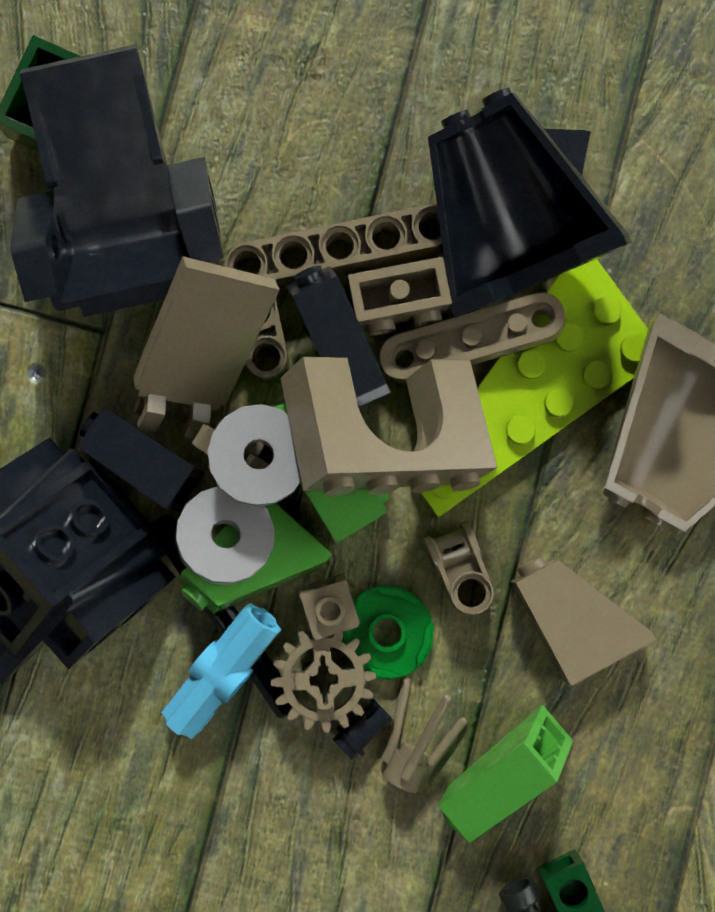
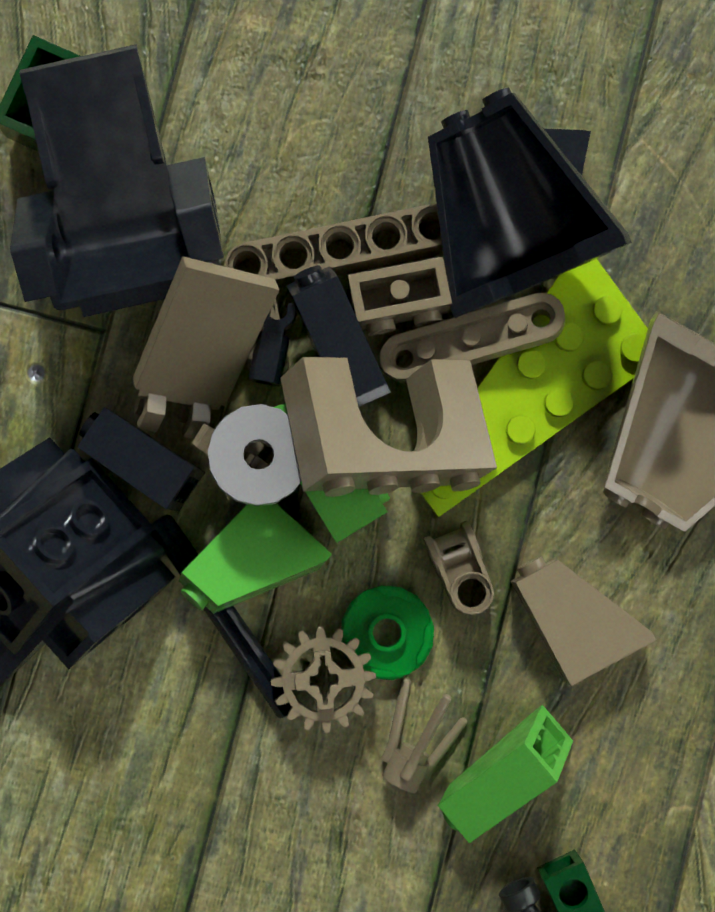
medium azure piece [161,603,281,739] -> none
light grey tile [175,487,274,586] -> none
dark tan bracket [299,573,359,640] -> none
black pin [332,698,394,760] -> none
none -> black bar [248,303,297,386]

